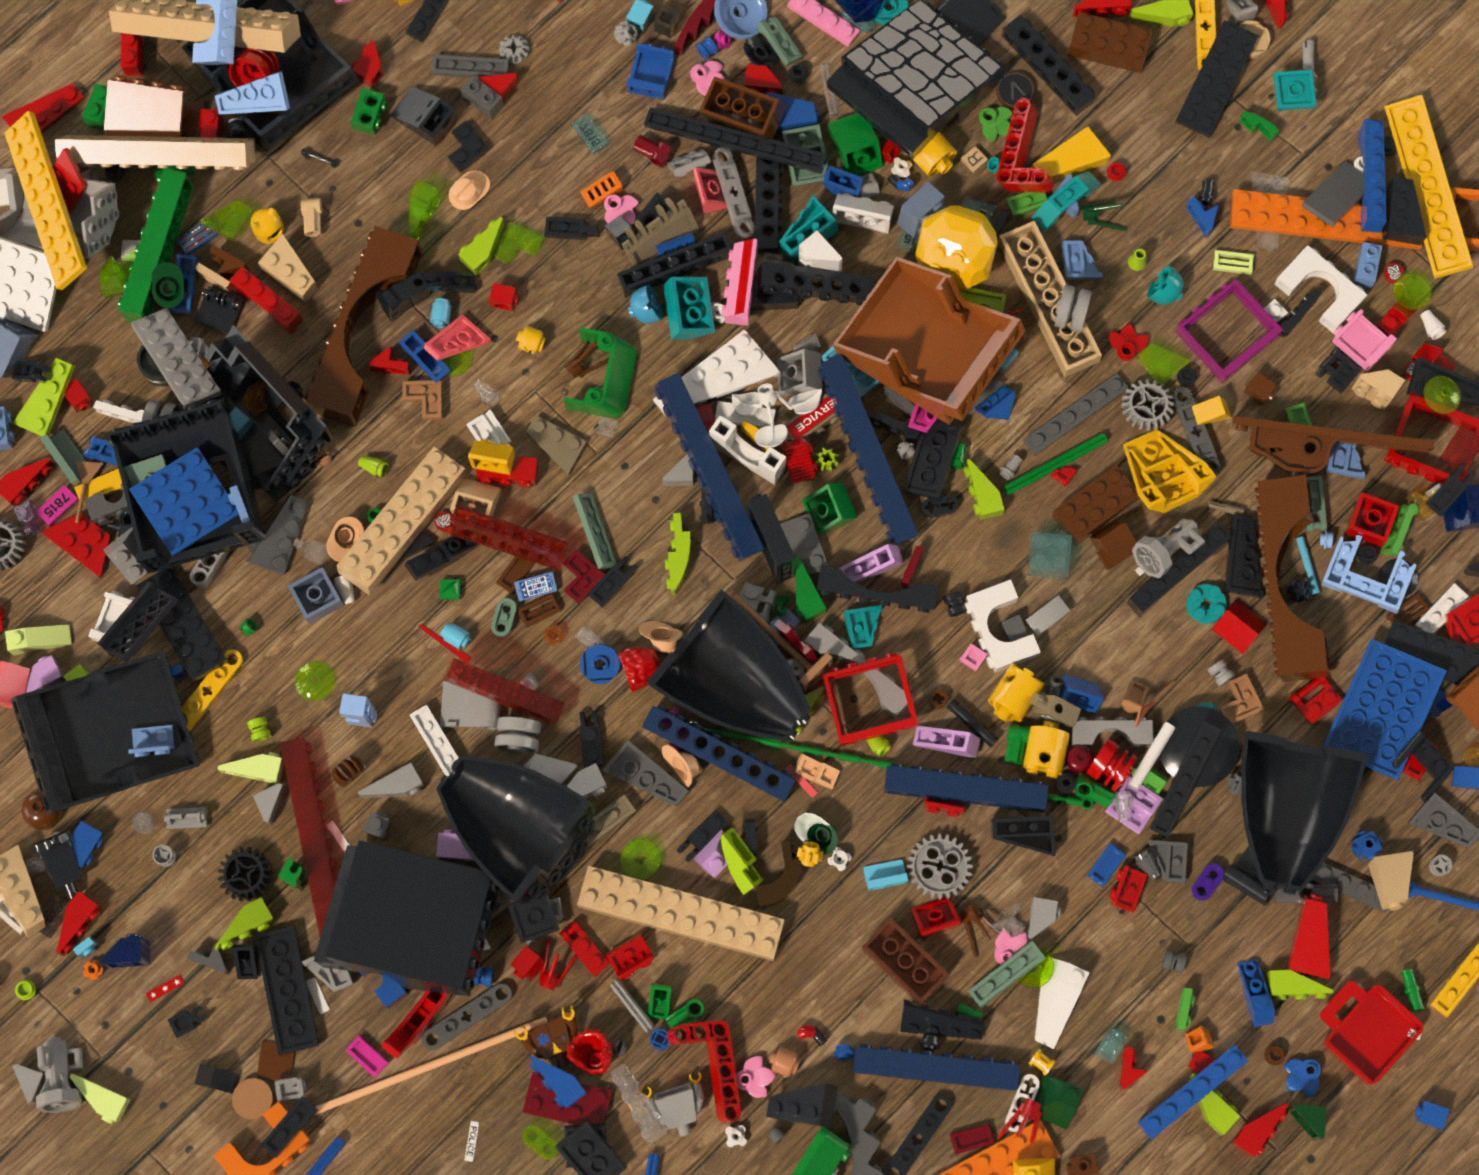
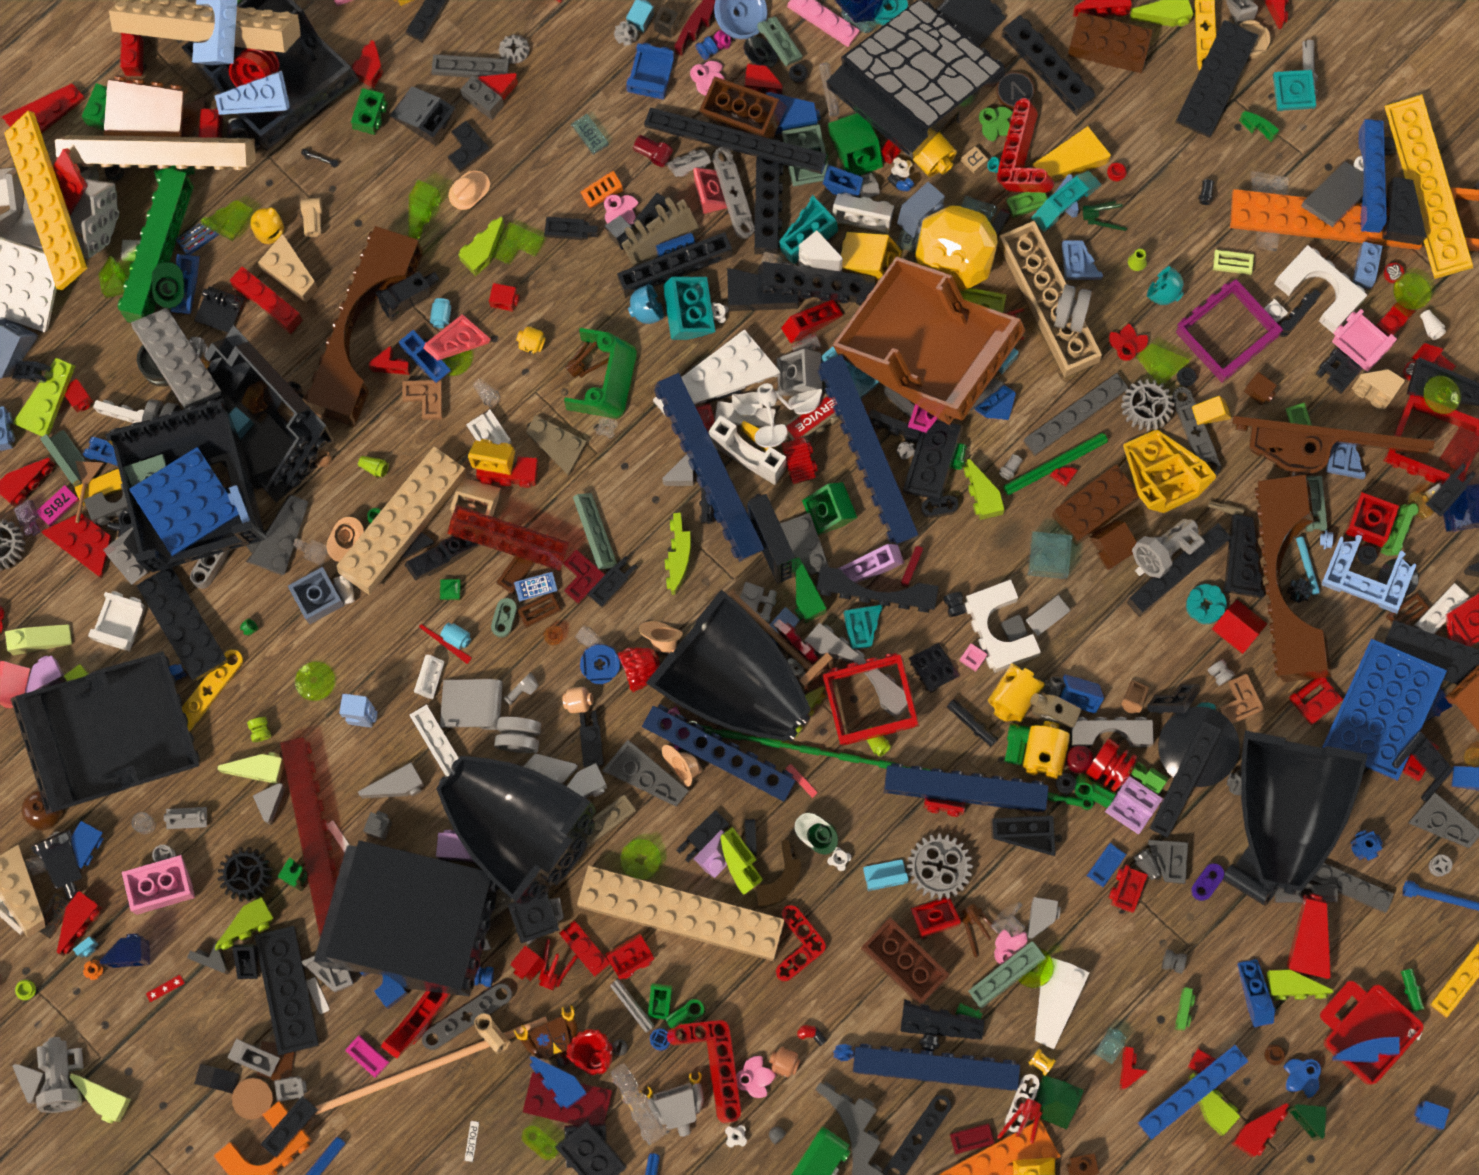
black fence [97,582,179,662] -> none
medium blue bracket [129,725,175,757] -> none
black plate [168,1006,207,1038] -> none
tan tile [195,263,234,293] -> none
reddish brown slope [209,245,249,278] -> none
dark grey plate [264,428,290,456] -> none
reddish brown gear [331,754,366,787] -> none
black hinge [424,271,477,293] -> none
tile [434,512,455,532] -> none
clear red brick [443,658,565,725] -> none
bright pink slope [722,239,757,326] -> none
black wedge [766,1084,838,1128] -> none
dark green arm [771,594,789,618] -> none
light nougat slope [793,754,840,789] -> none
yellow gear [797,842,823,867] -> none
lime gear [815,447,839,472] -> none
lavender slope [913,726,980,758] -> none
reddish brown bush [929,690,948,709] -> none
clear cone [1113,791,1134,822] -> none
white piece [1128,722,1176,790] -> none
medium nougat piece [1134,680,1176,727] -> none
orange slope [1185,1026,1214,1053] -> none
blue slope [1186,197,1218,238] -> none
tan slope [1368,851,1413,911] -> none
none -> bright pink slope [122,855,195,915]
none -> light grey slope [227,1039,280,1077]
none -> white plate [414,655,445,699]
none -> tan piece [474,1013,511,1054]
none -> light nougat head [563,687,593,713]
none -> red beam [776,905,826,982]
none -> red slope [781,300,843,344]
none -> yellow slope [841,232,902,283]
none -> black hinge [909,643,959,693]
none -> black plate [1147,684,1201,714]
none -> blue slope [1333,1037,1399,1063]

